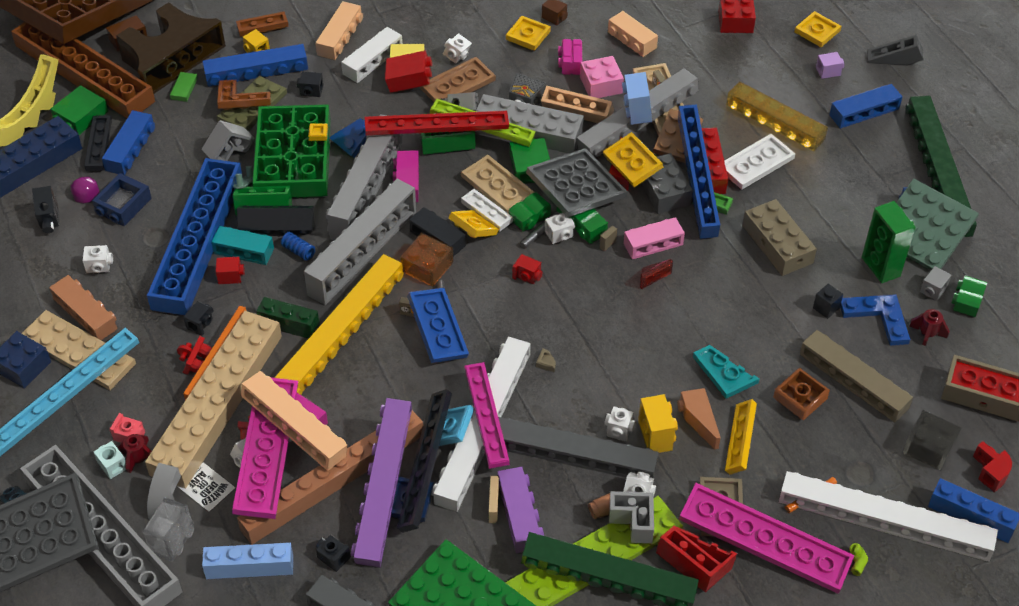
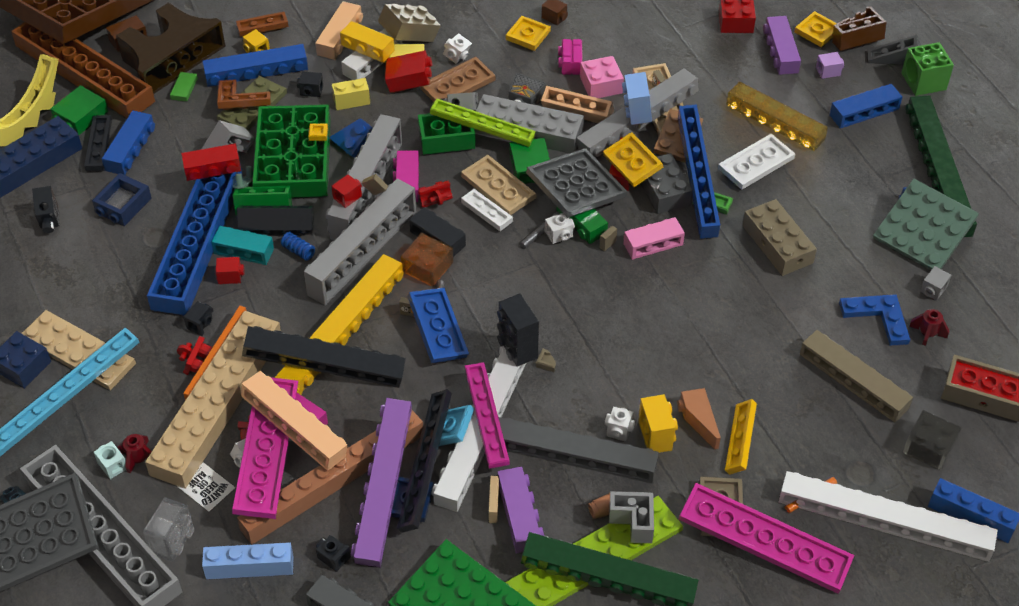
nougat brick [49,275,117,340] -> none
magenta hair [70,176,100,203] -> none
white brick [83,245,113,273] -> none
coral brick [110,413,145,443] -> none
light grey brick [147,463,181,525] -> none
dark green brick [256,297,320,339] -> none
red plate [364,111,509,135] -> none
yellow plate [448,210,499,238] -> none
green brick [509,192,551,231] -> none
red brick [512,254,543,284] -> none
light nougat brick [608,11,658,57] -> none
white brick [623,472,656,497] -> none
clear red slope [640,259,673,289] -> none
red wedge [656,526,738,593] -> none
teal wing [693,345,760,399] -> none
red arch [701,128,728,194] -> none
dark orange brick [773,368,830,420] -> none
black brick [813,283,843,319] -> none
lime arm [849,543,868,576] -> none
green brick [861,201,916,284] -> none
green brick [951,275,987,317] -> none
red brick [973,441,1012,493] -> none
none -> red brick [181,143,241,181]
none -> black brick [242,326,406,388]
none -> light yellow brick [332,78,370,110]
none -> red brick [332,174,362,208]
none -> yellow brick [340,21,395,63]
none -> dark tan tile [361,174,388,196]
none -> dark tan brick [378,3,441,42]
none -> red hips [418,181,453,208]
none -> black brick [497,293,539,367]
none -> medium lavender brick [763,16,801,75]
none -> reddish brown wedge [832,6,886,51]
none -> bright green brick [902,42,954,96]

